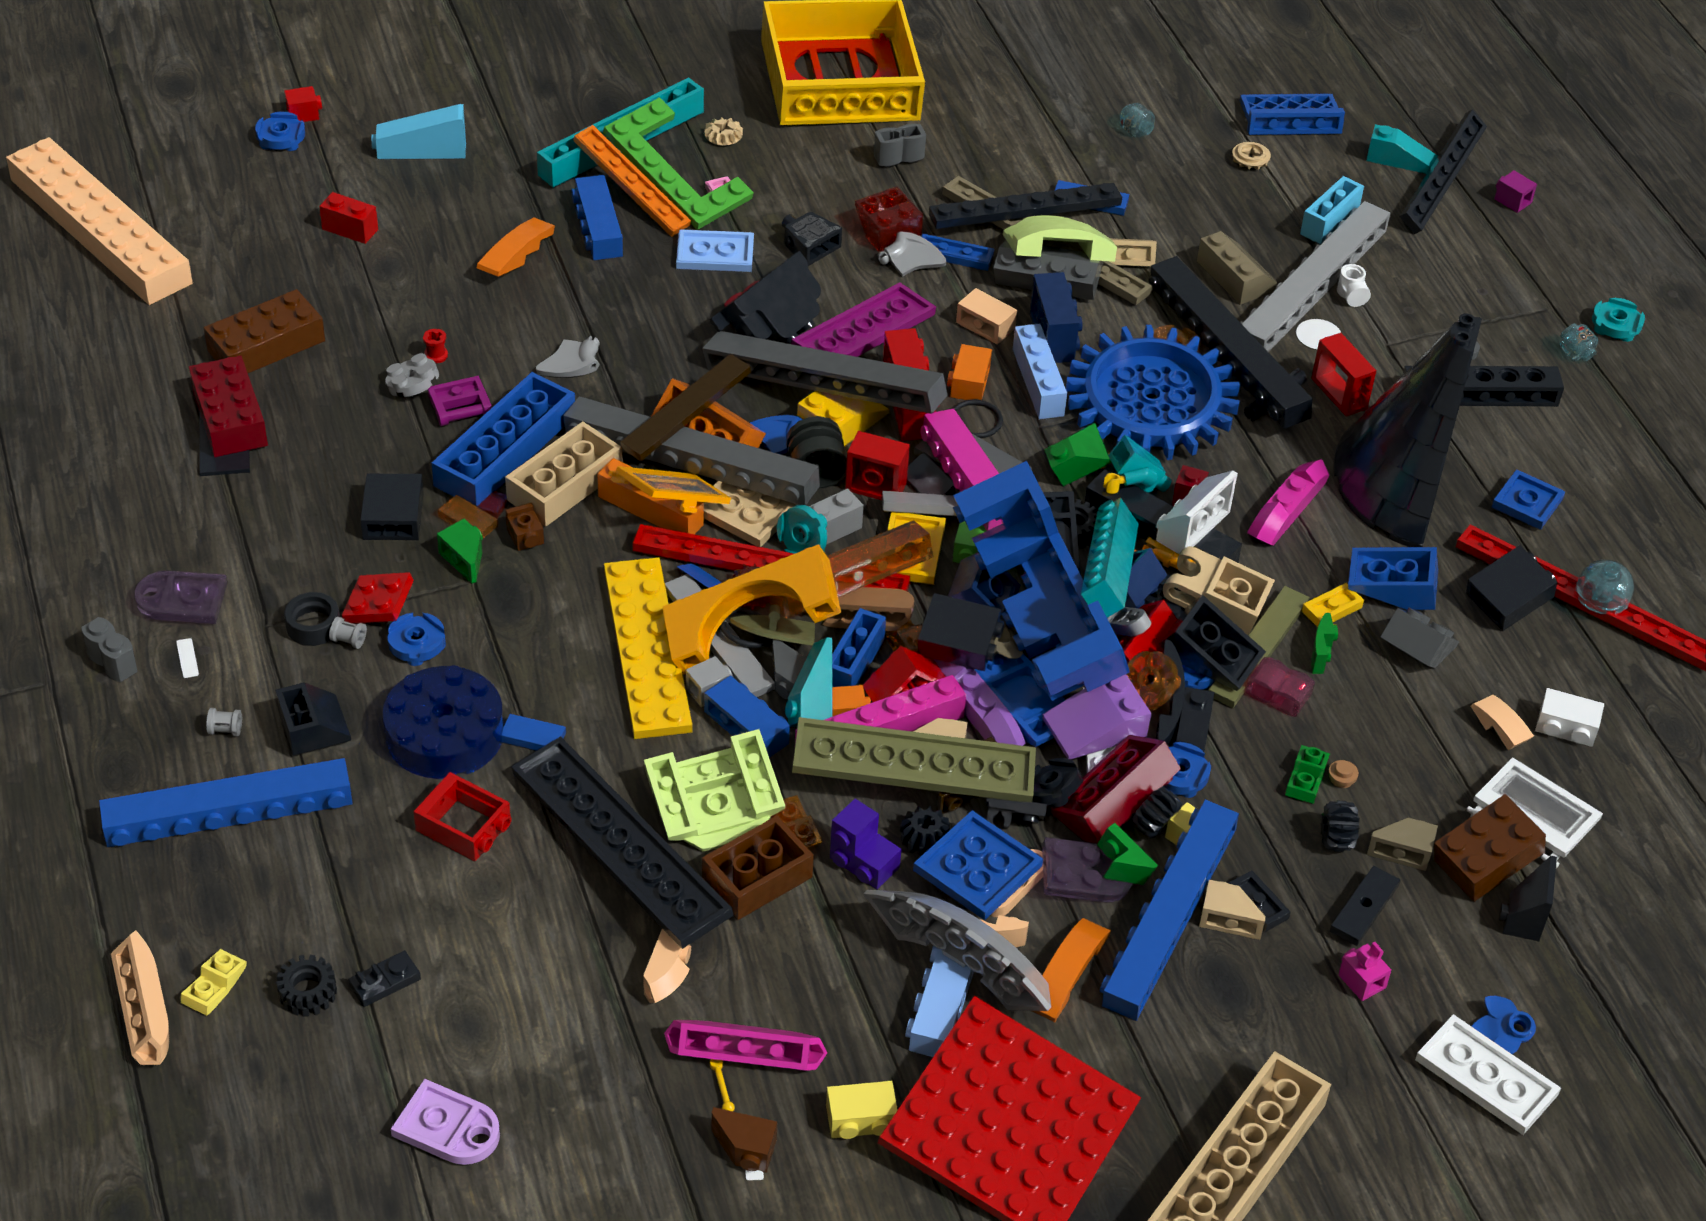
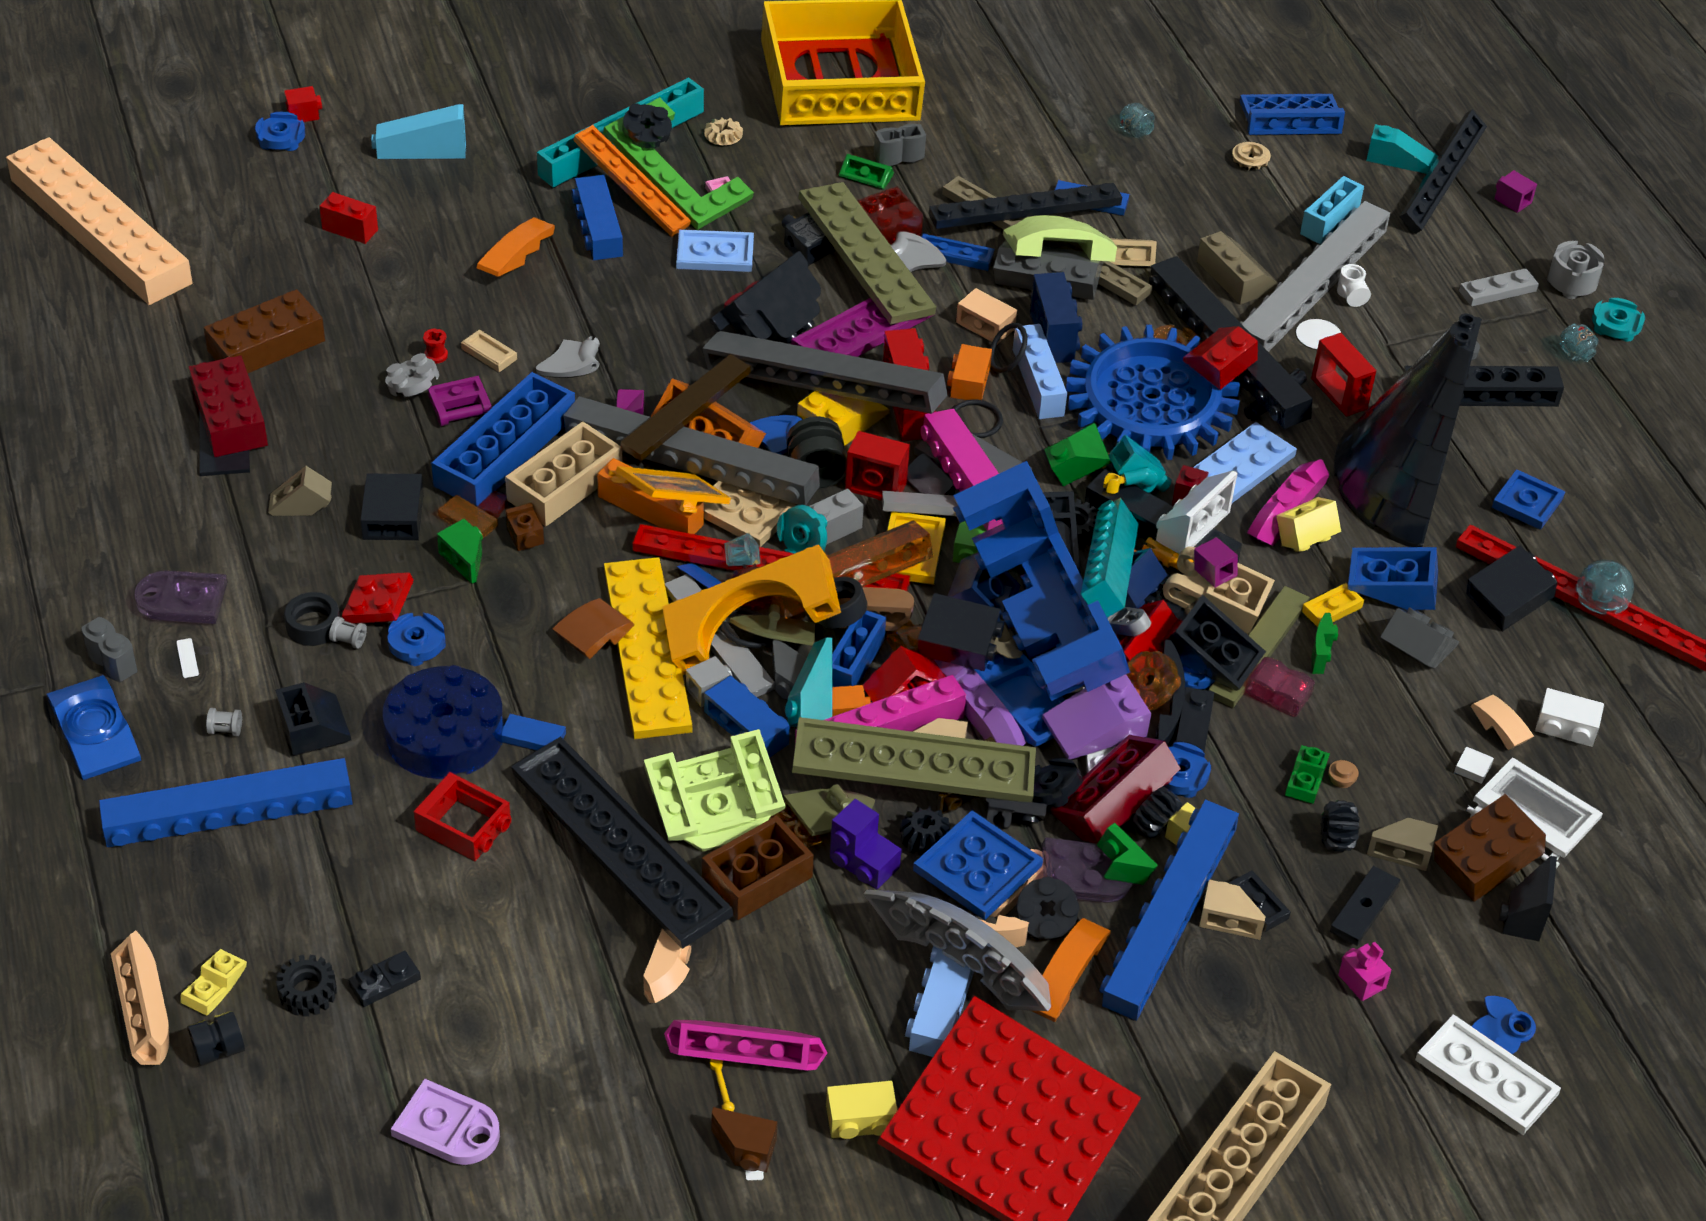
none -> blue slope [46,675,141,780]
none -> black wheel [187,1011,245,1066]
none -> dark tan slope [268,466,332,516]
none -> tan tile [461,329,517,372]
none -> dark orange slope [552,598,634,659]
none -> magenta slope [617,389,644,415]
none -> black plate [622,103,672,149]
none -> clear light blue slope [725,533,761,566]
none -> olive shield [783,784,875,836]
none -> olive plate [798,182,936,324]
none -> black tyre [818,577,868,629]
none -> green slope [839,154,894,190]
none -> black piece [990,323,1028,373]
none -> black plate [1016,877,1079,940]
none -> red slope [1183,326,1258,390]
none -> light blue plate [1193,422,1297,503]
none -> magenta brick [1194,537,1238,588]
none -> light yellow brick [1276,497,1341,551]
none -> white tile [1454,747,1494,784]
none -> light grey plate [1459,268,1539,306]
none -> light grey brick [1547,241,1604,299]

